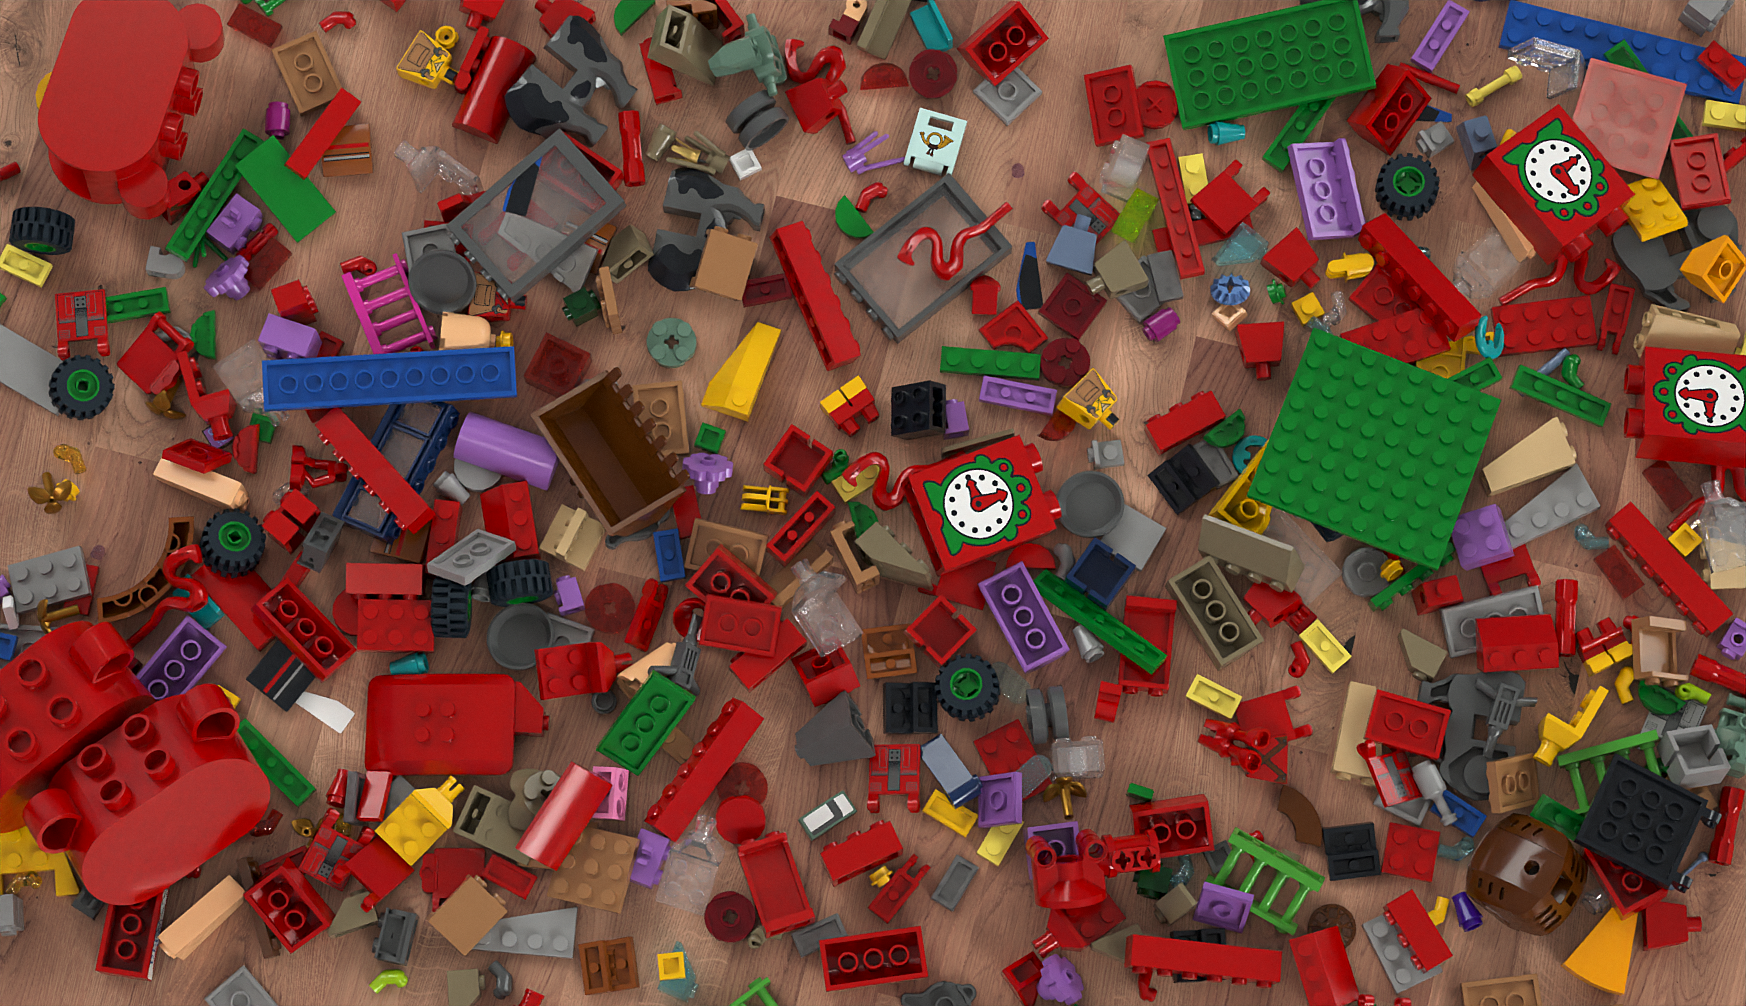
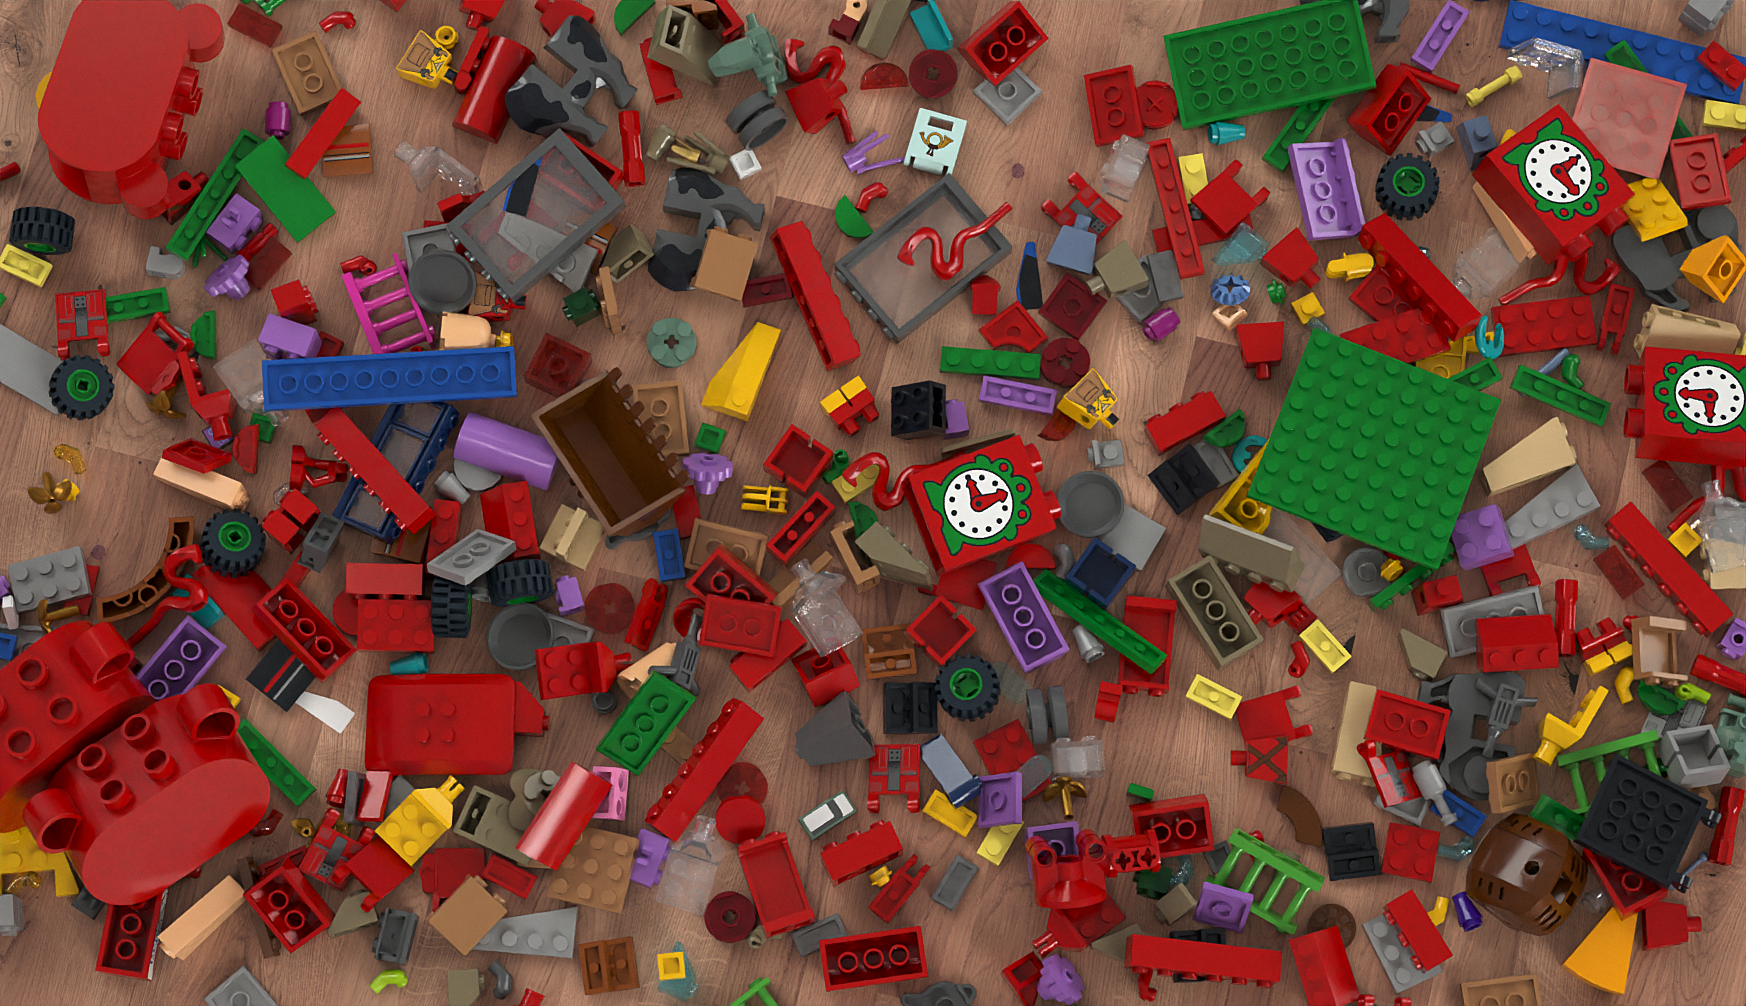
clear neon green slope [1111,188,1159,243] -> none
red piece [1198,719,1271,774] -> none
clear arm [1323,291,1347,326] -> none

